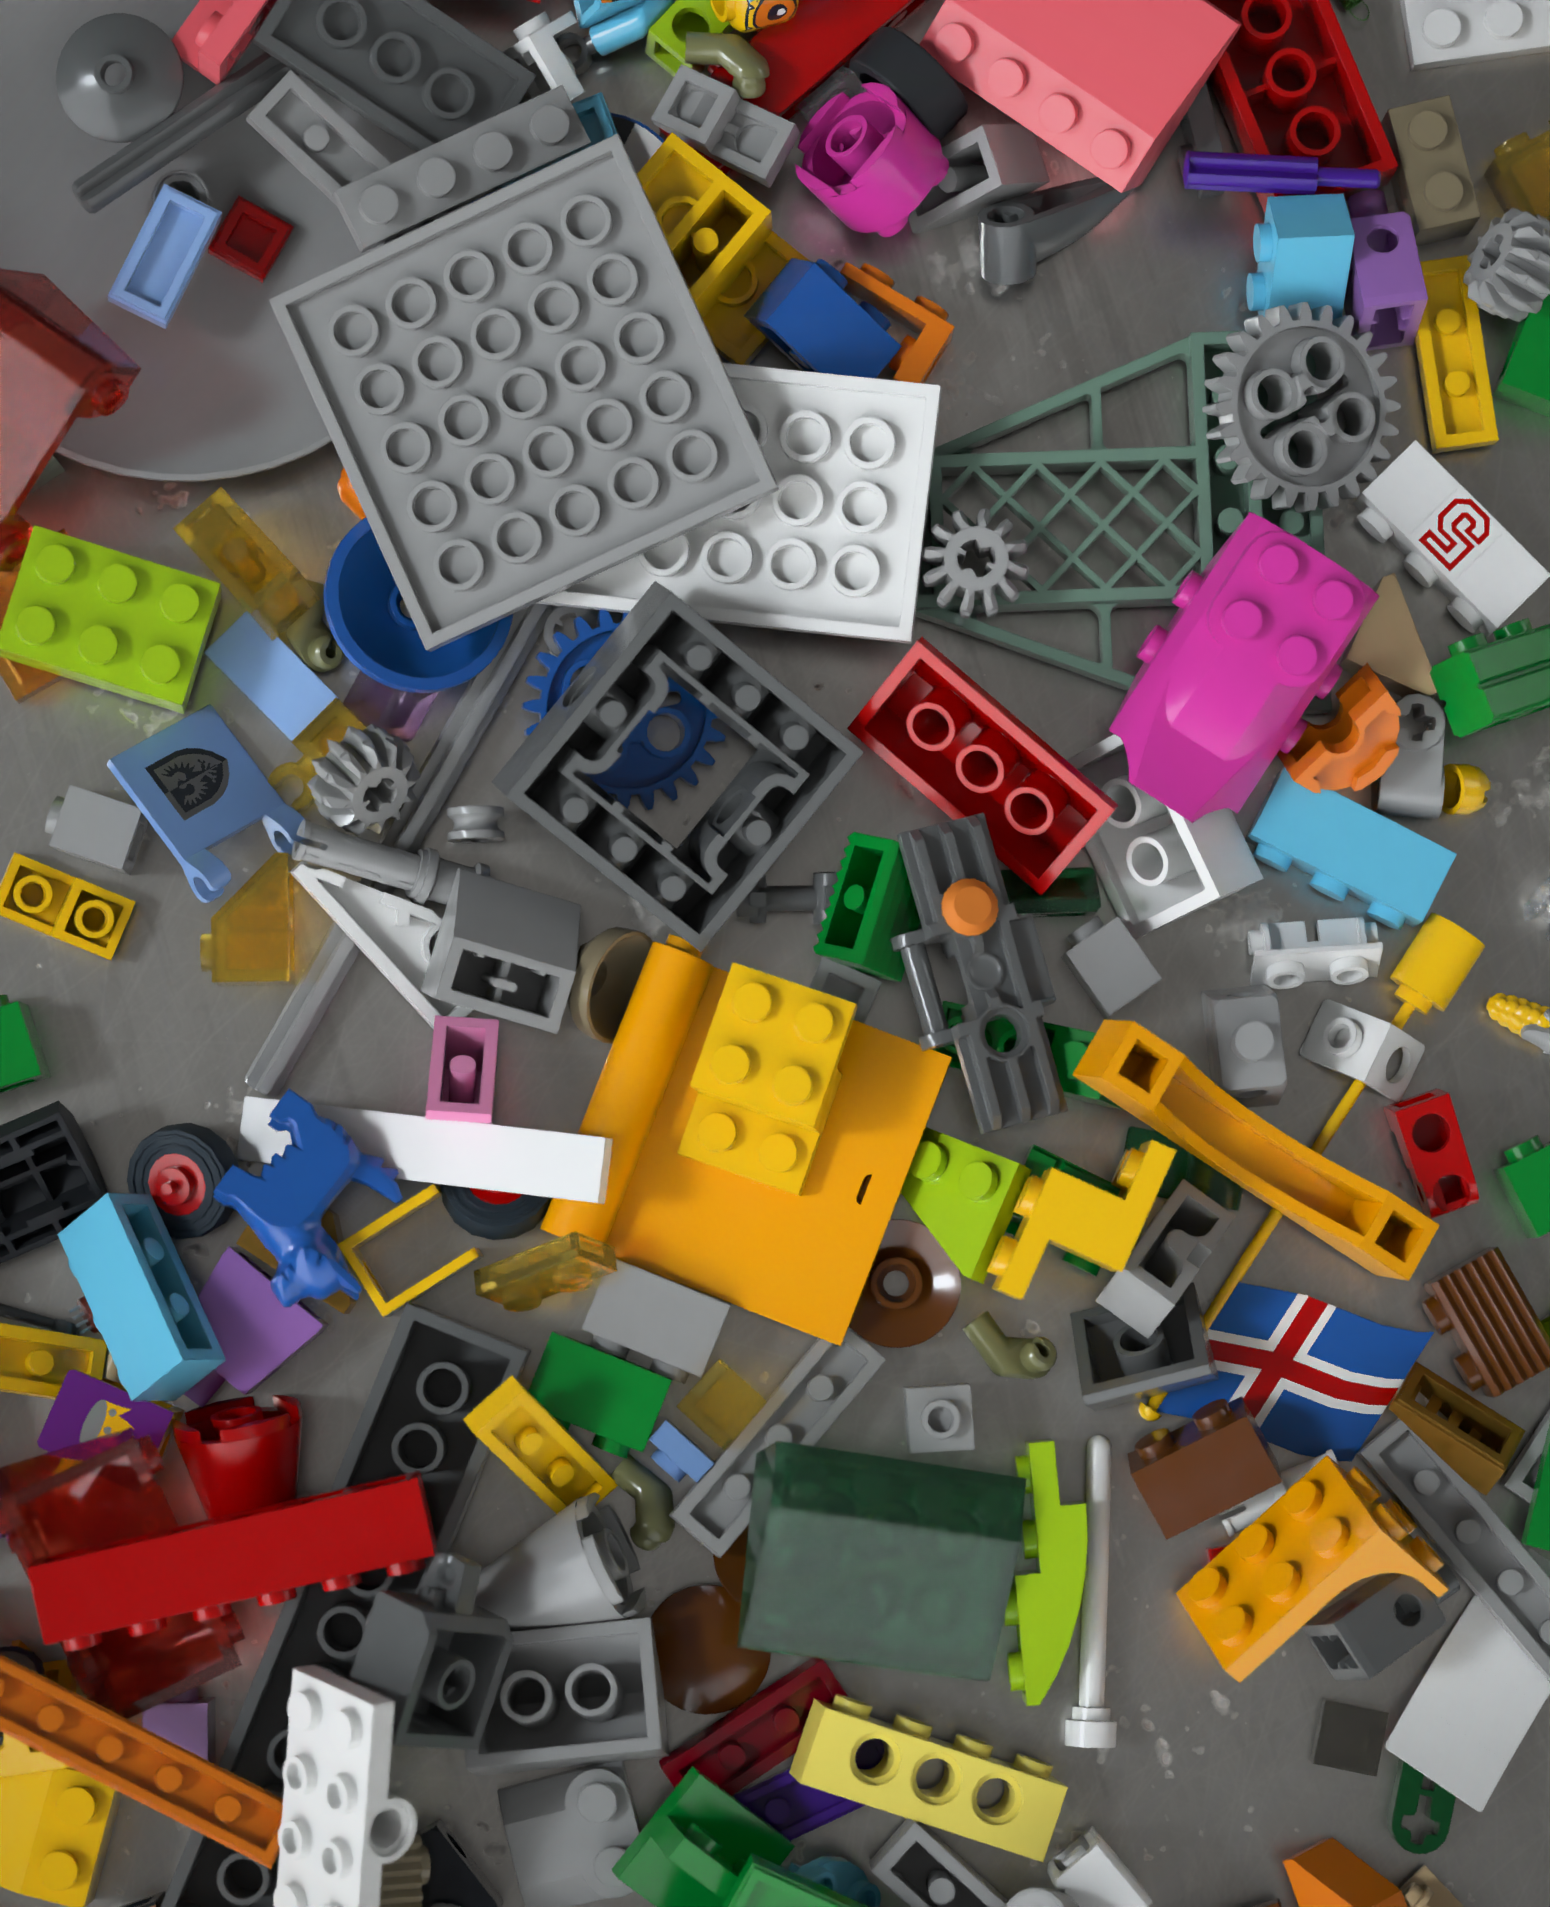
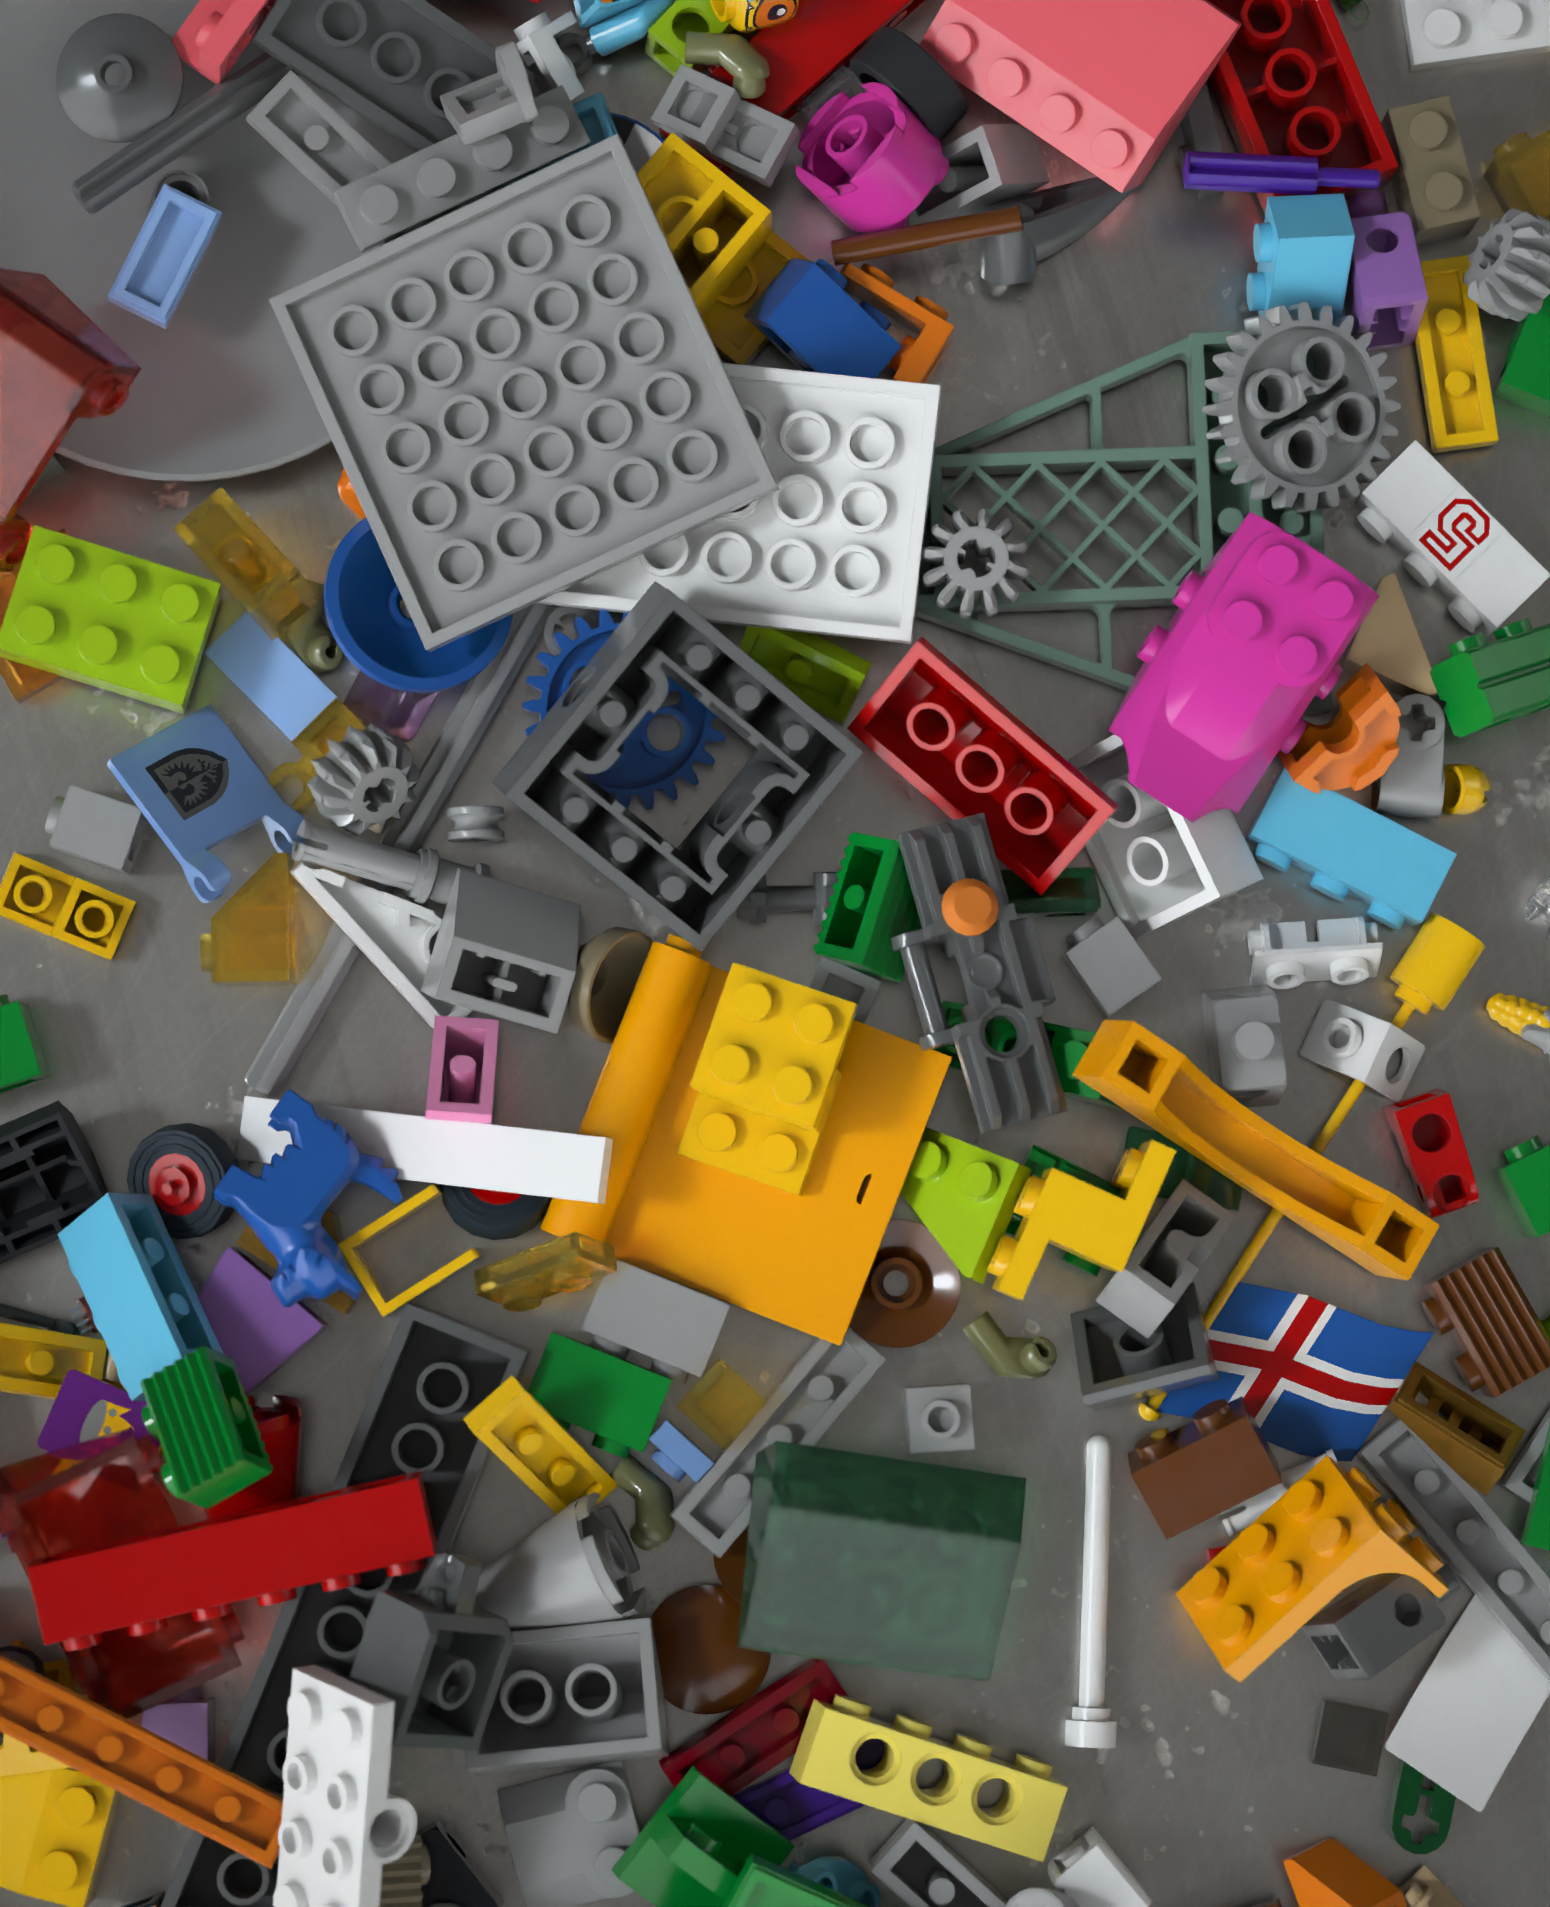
red tile [208,195,294,283] -> none
lime slope [1001,1439,1088,1706] -> none
none -> green brick [141,1346,273,1509]
none -> light grey tile [440,41,539,146]
none -> lime plate [739,626,873,723]
none -> reddish brown bar [831,205,1024,266]

